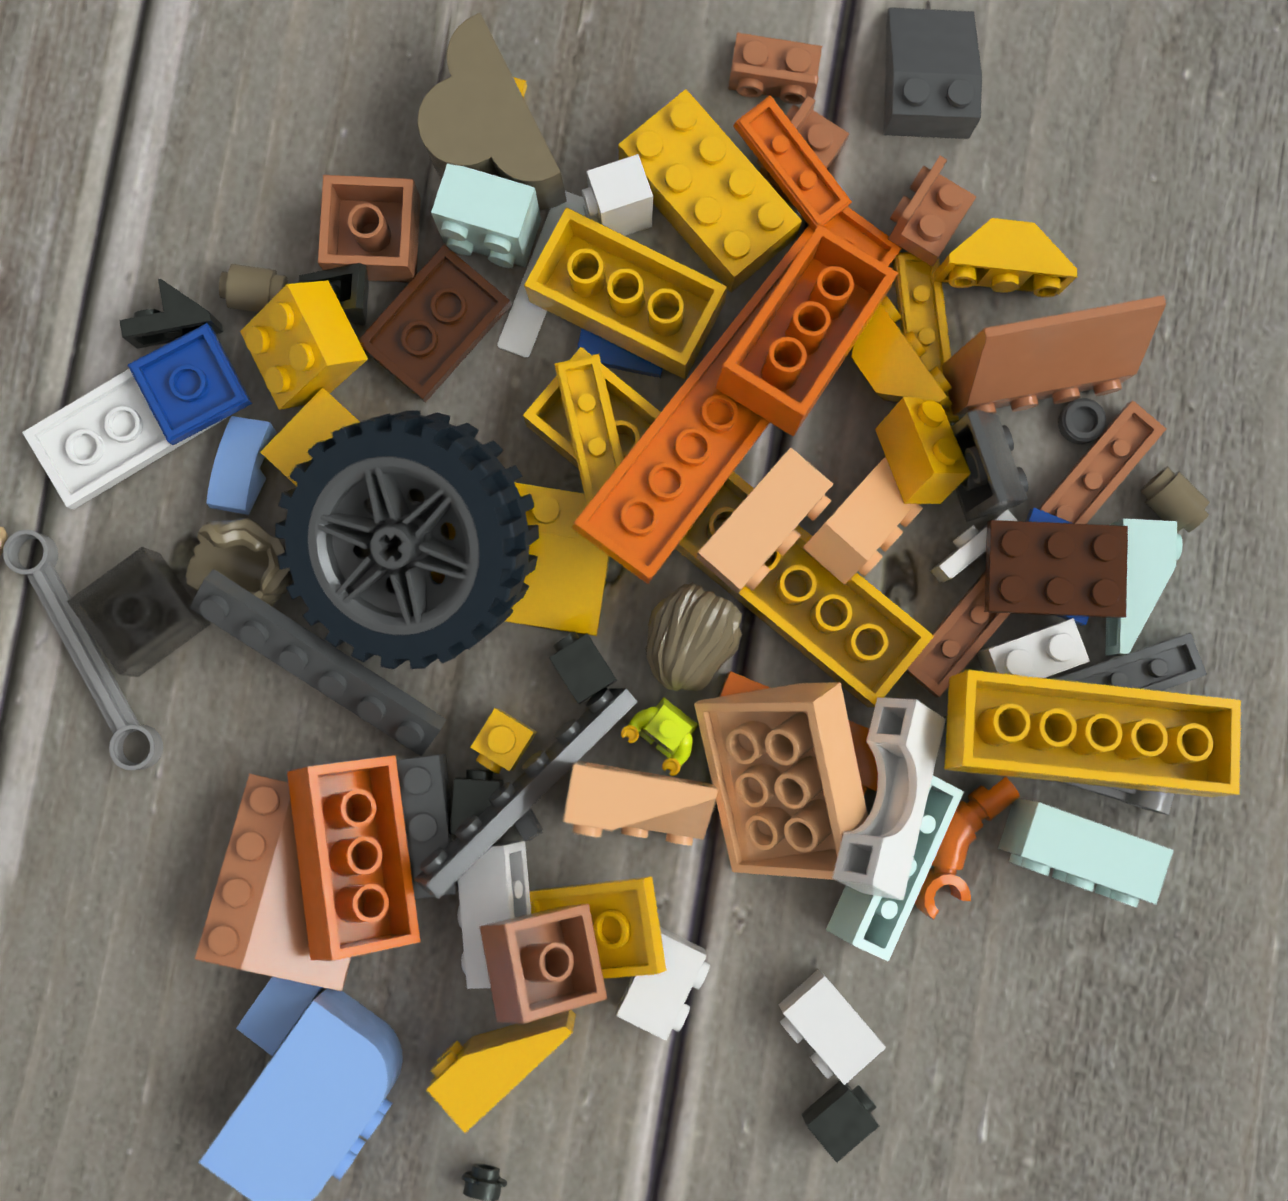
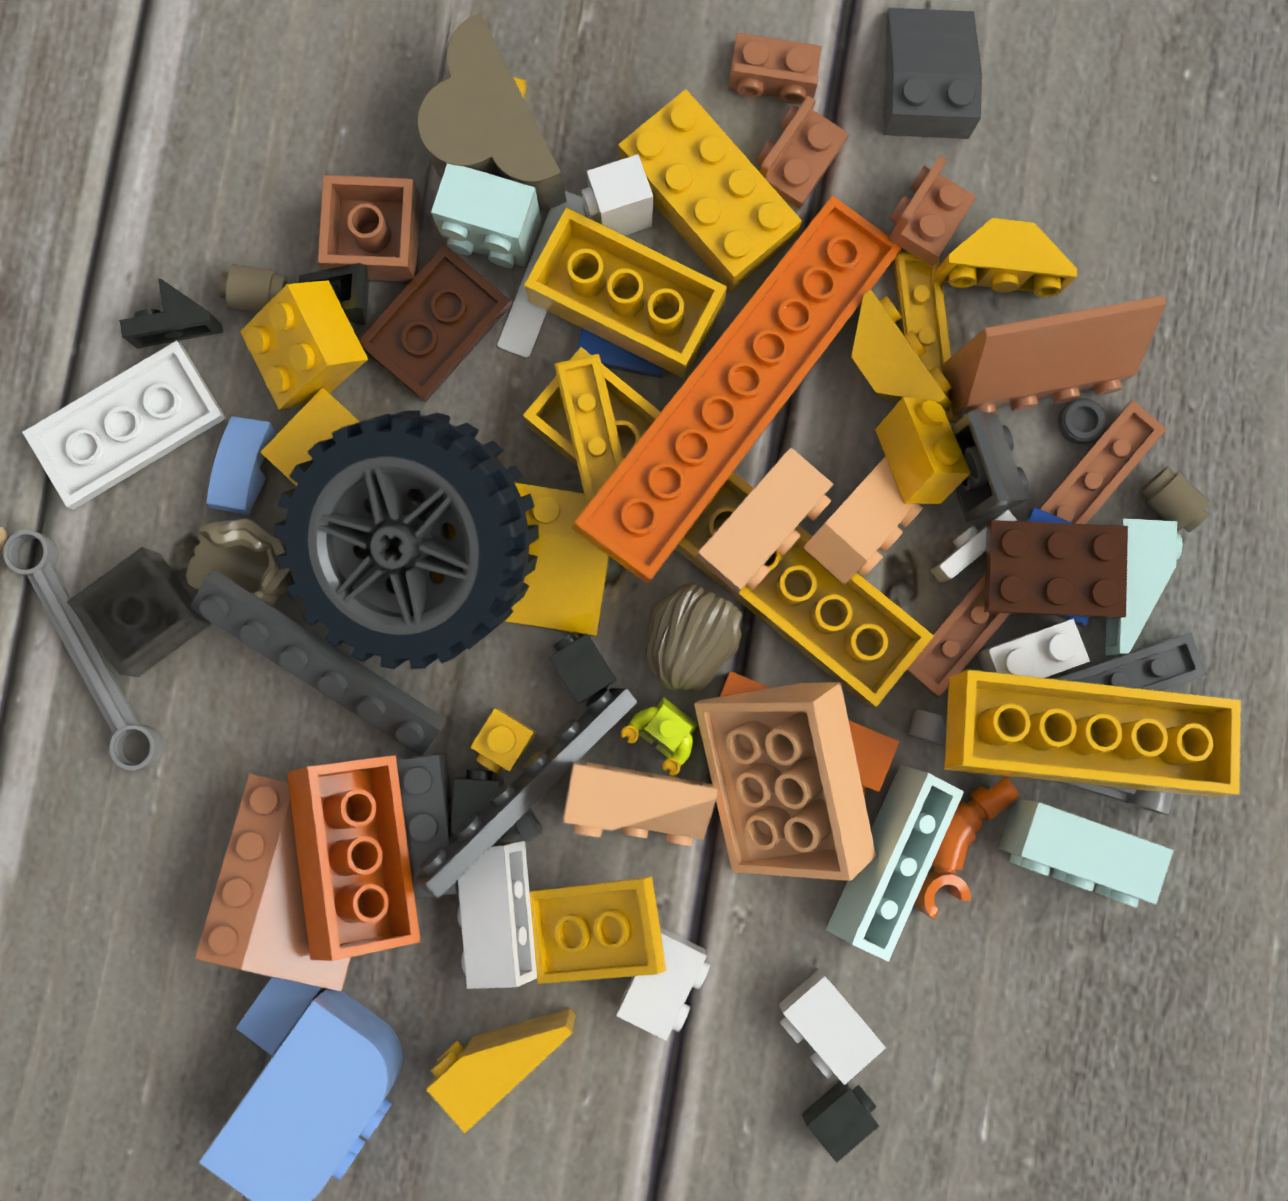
blue tile [128,323,252,445] -> none
pearl dark grey plate [462,1164,507,1201] -> none
nougat brick [480,904,607,1023] -> none
orange brick [715,224,898,437] -> none
orange tile [733,95,852,231] -> none
white arch [832,697,946,901] -> none

